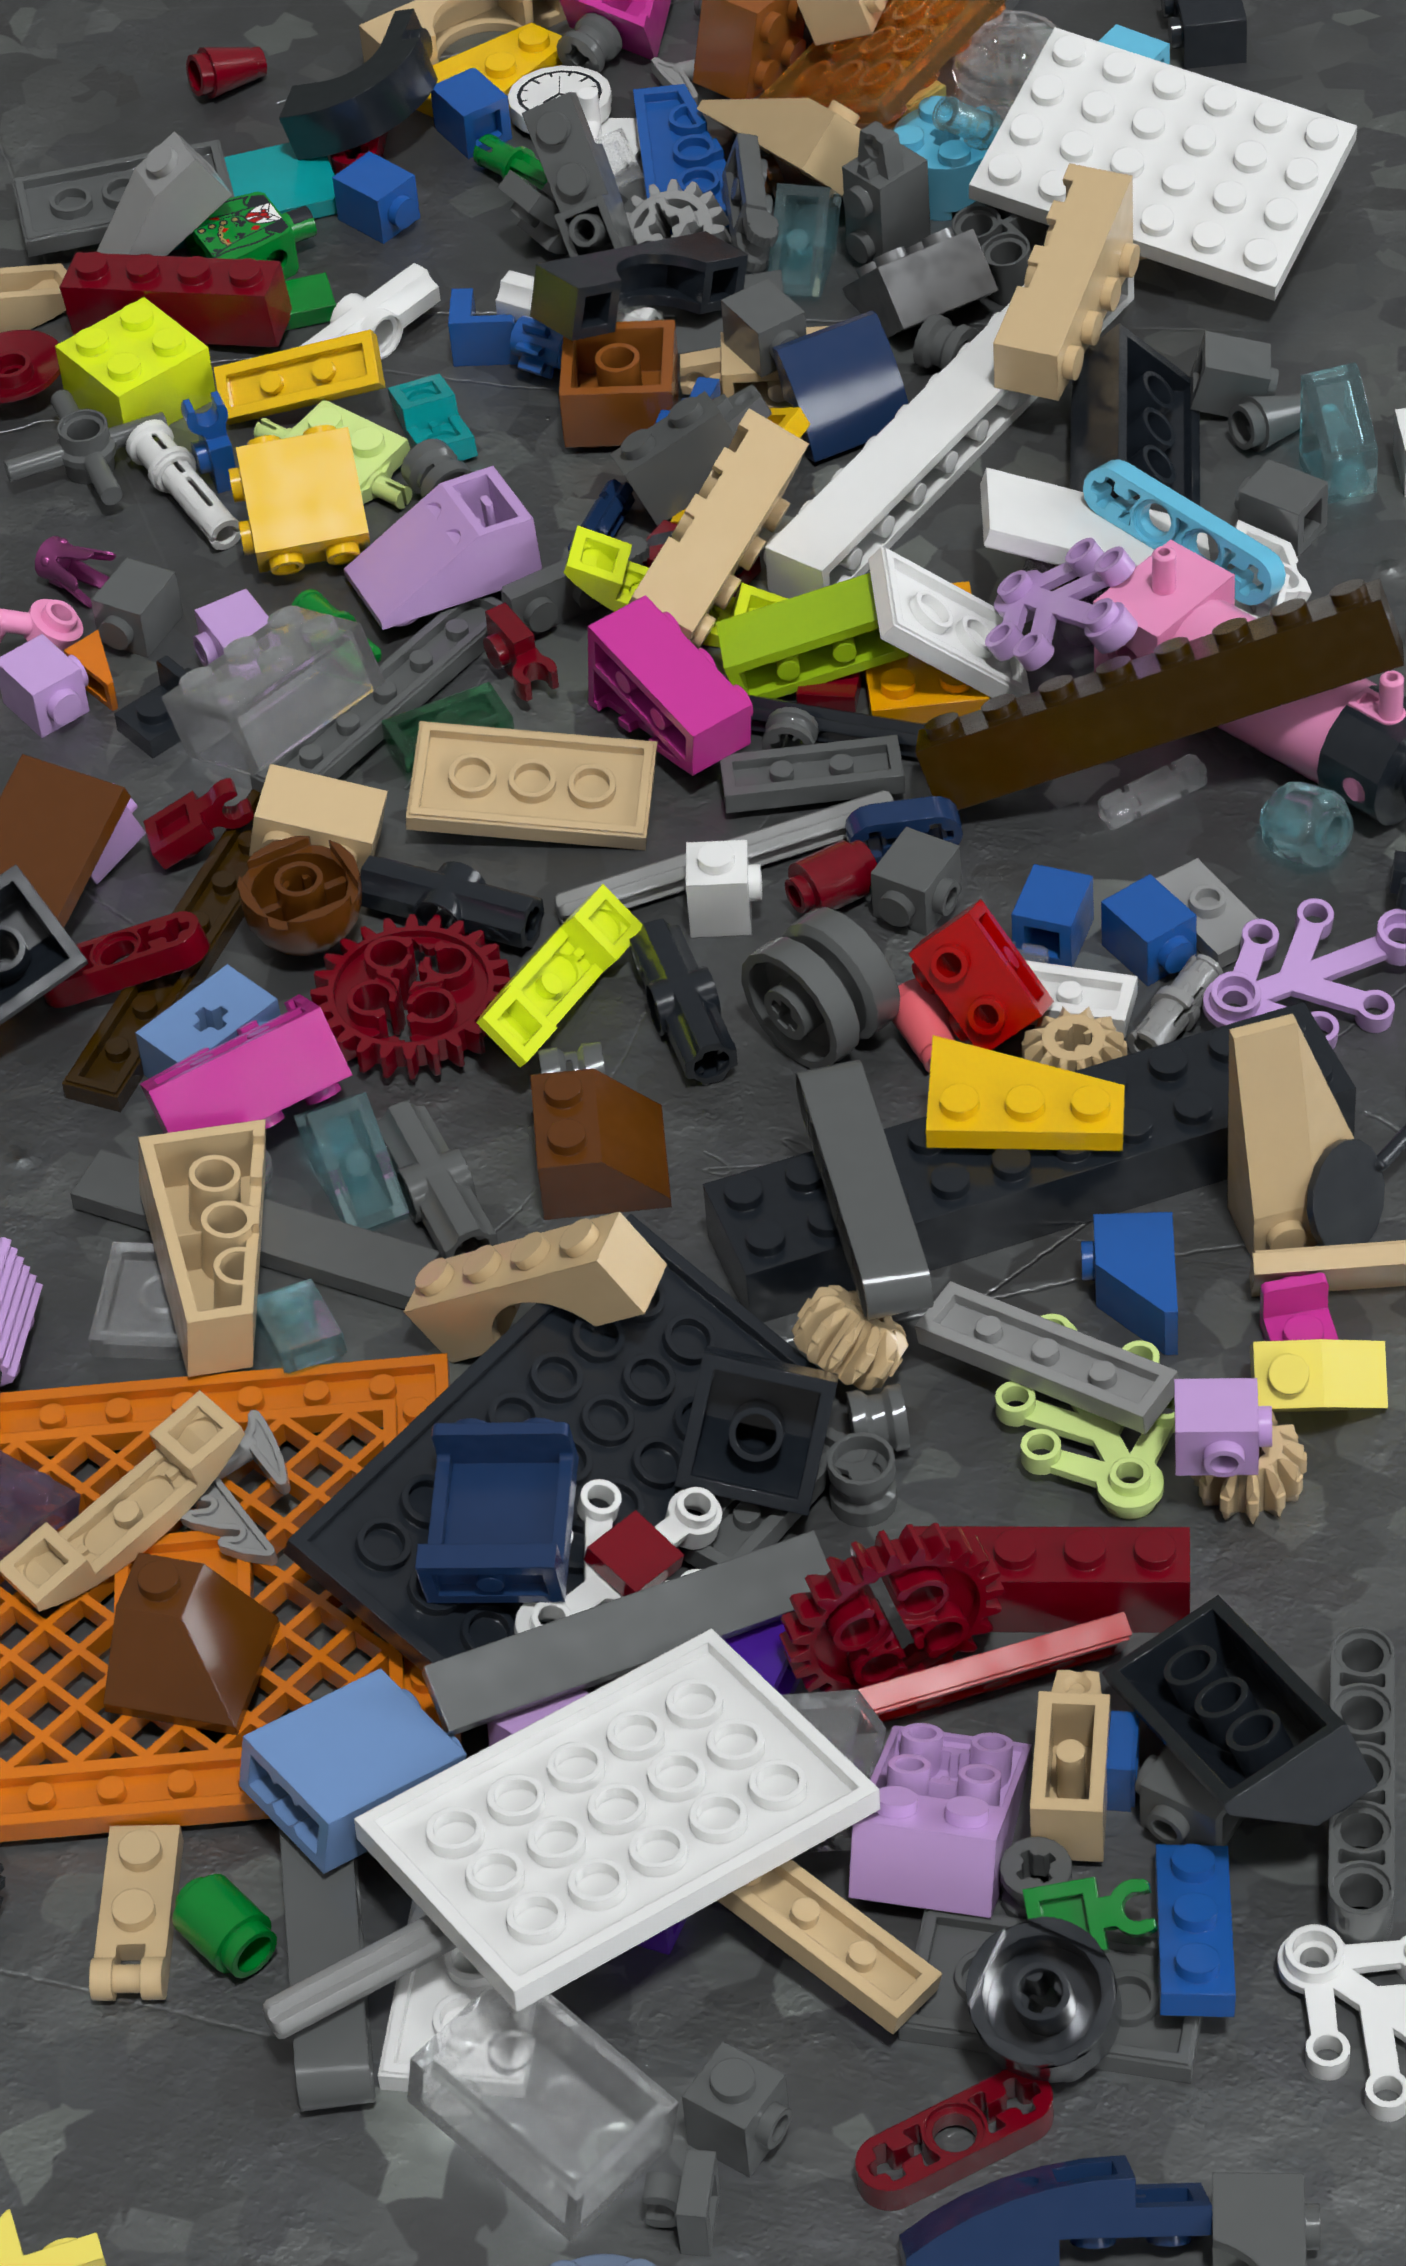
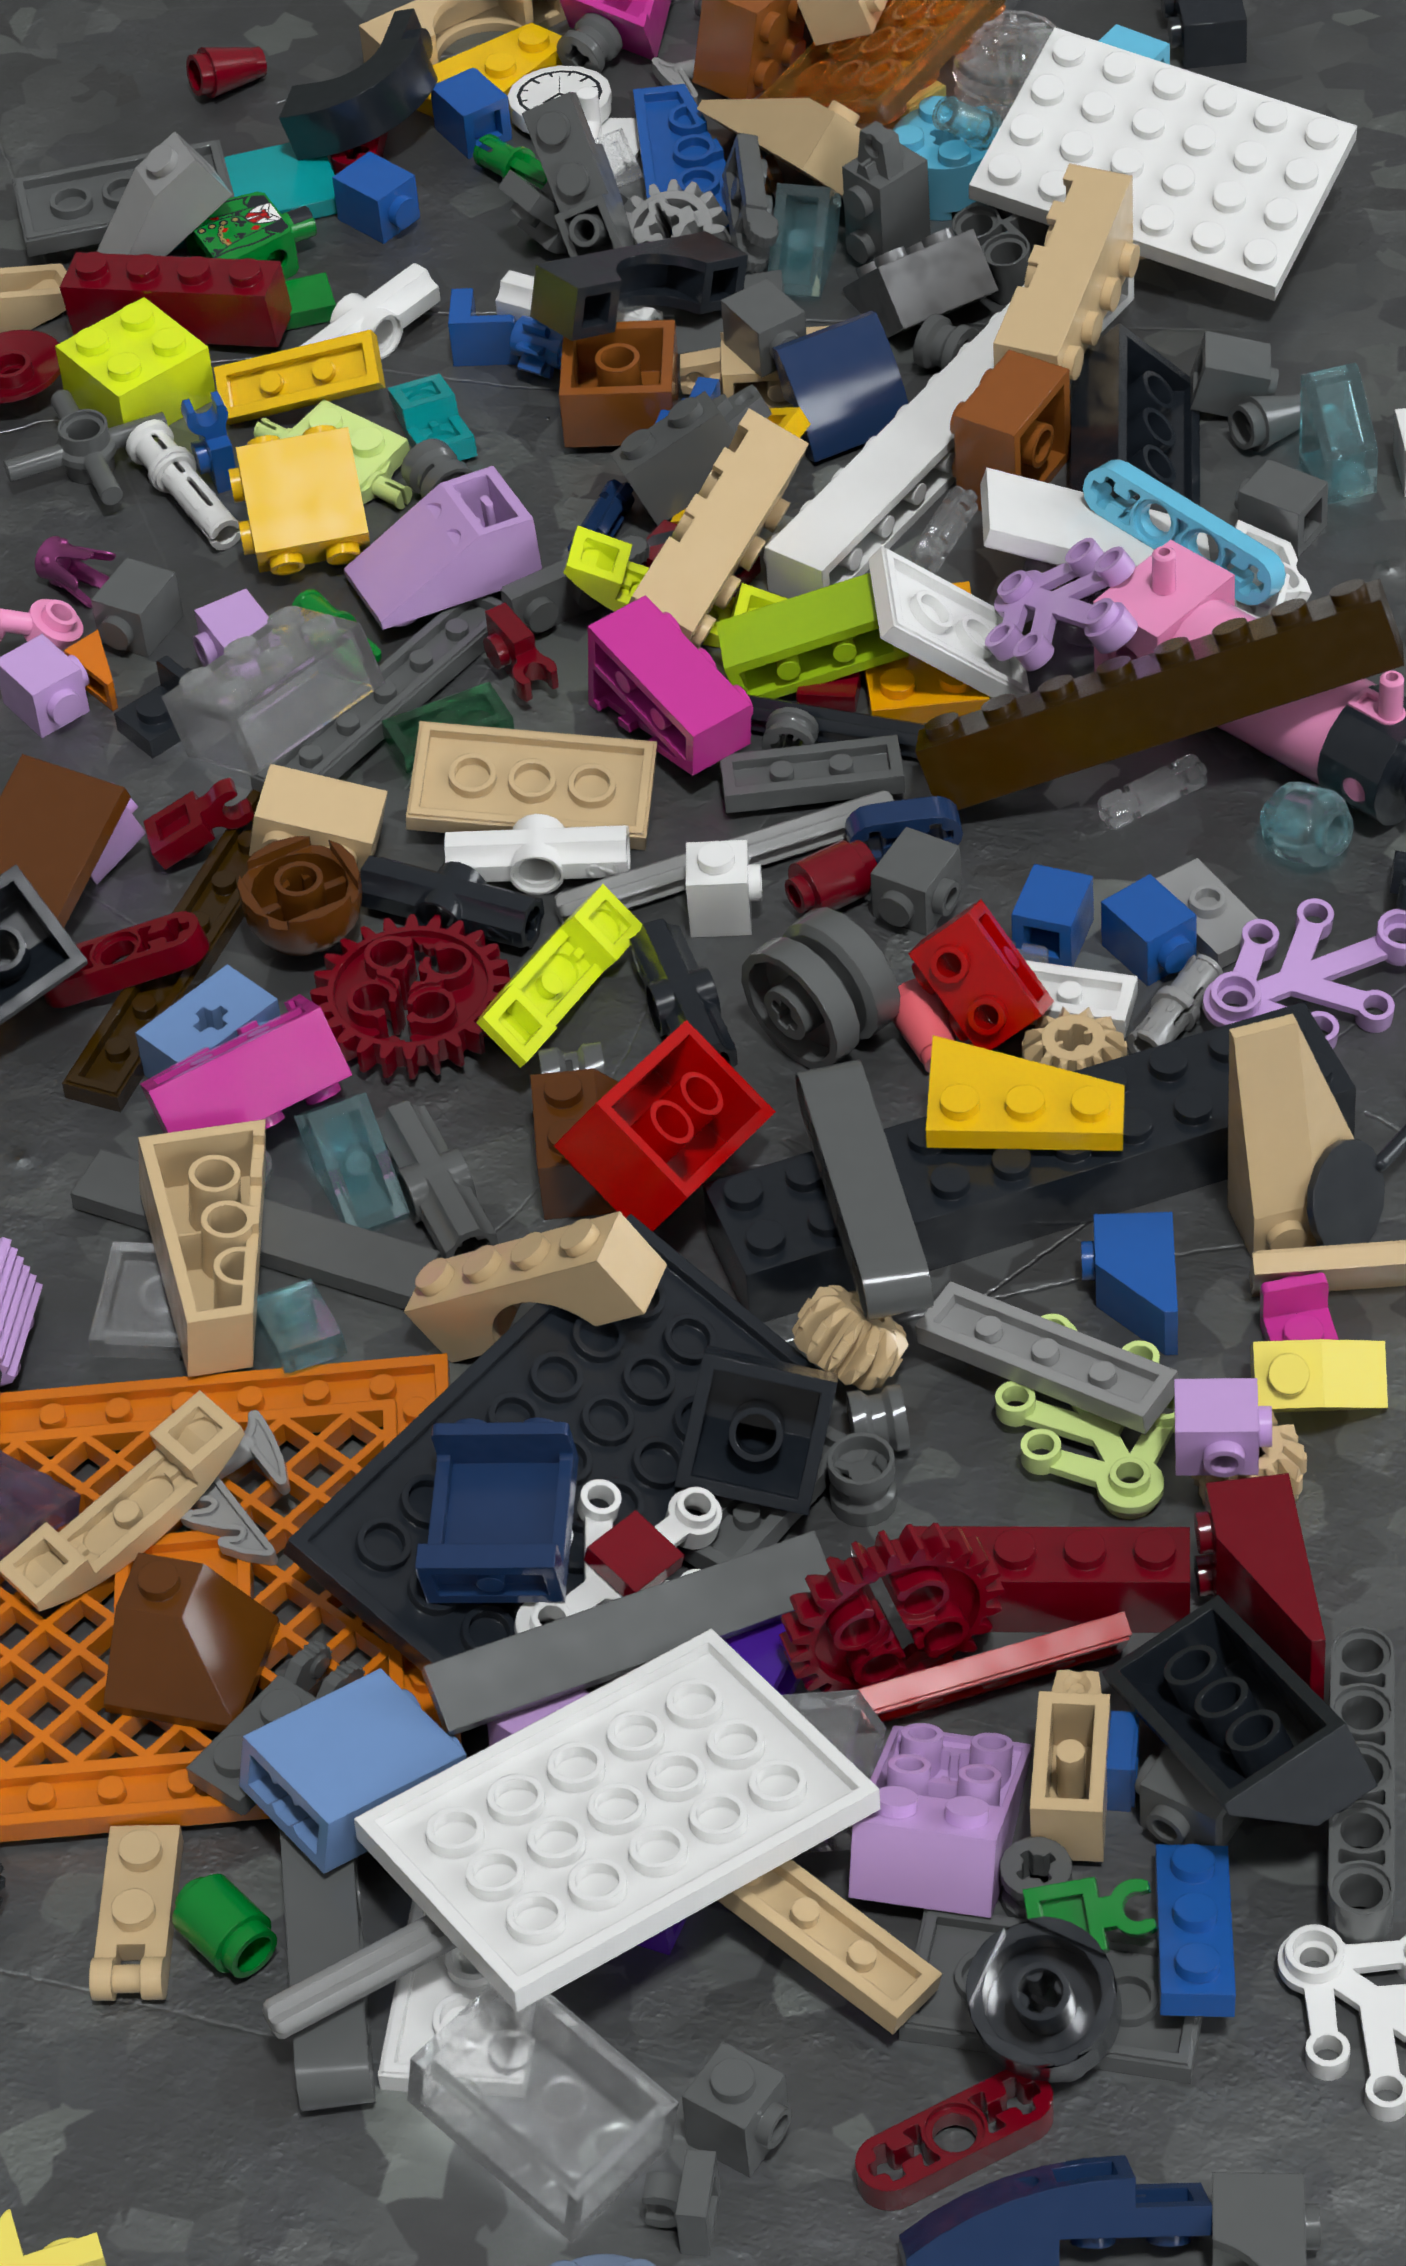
none -> dark grey hinge [186,1640,365,1816]
none -> white piece [444,814,631,895]
none -> red brick [554,1020,776,1231]
none -> clear axle [909,486,978,574]
none -> dark orange brick [950,350,1071,512]
none -> dark red slope [1194,1473,1326,1701]

